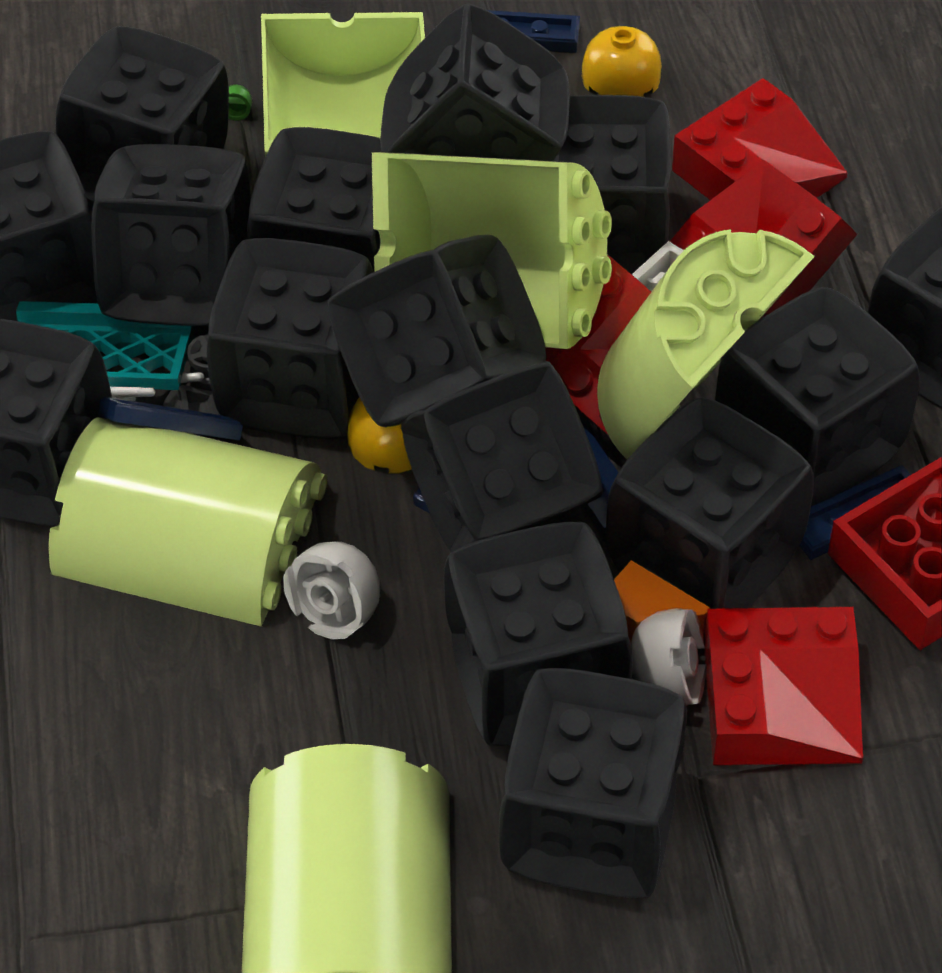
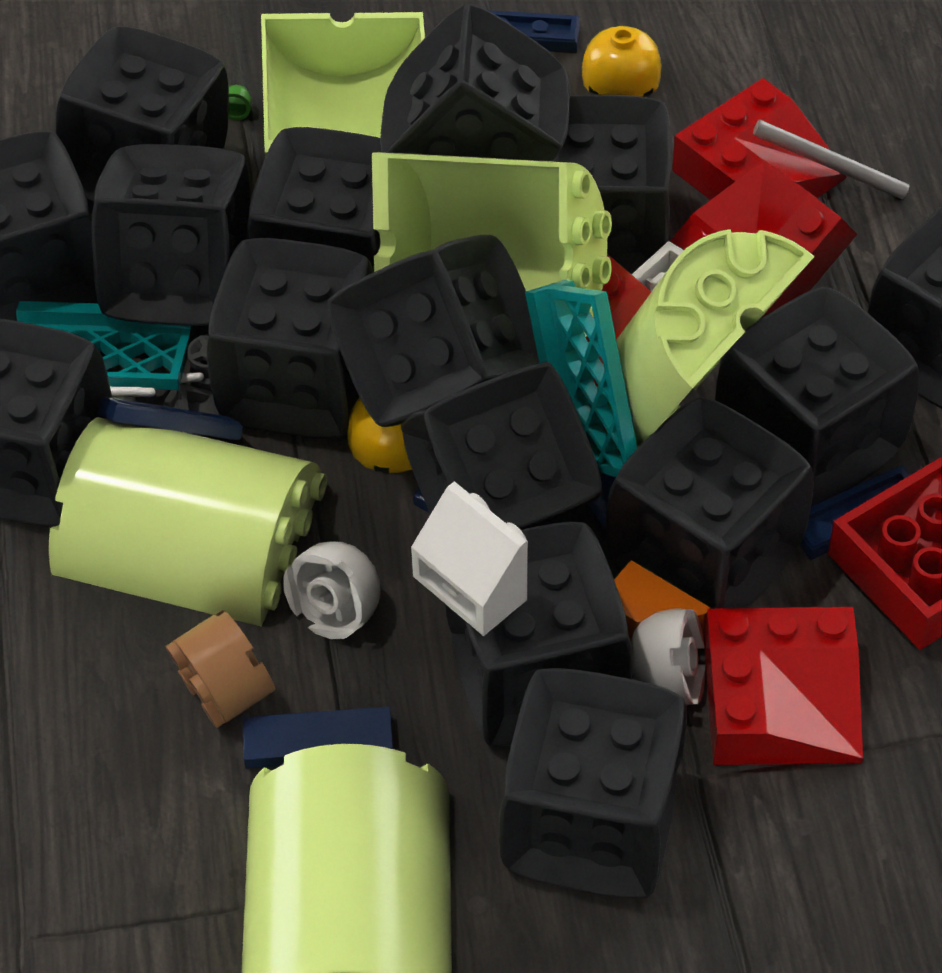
none -> medium nougat brick [165,610,276,728]
none -> dark blue tile [243,706,393,769]
none -> white slope [411,481,528,636]
none -> teal fence [525,280,637,477]
none -> light grey bar [753,119,909,200]

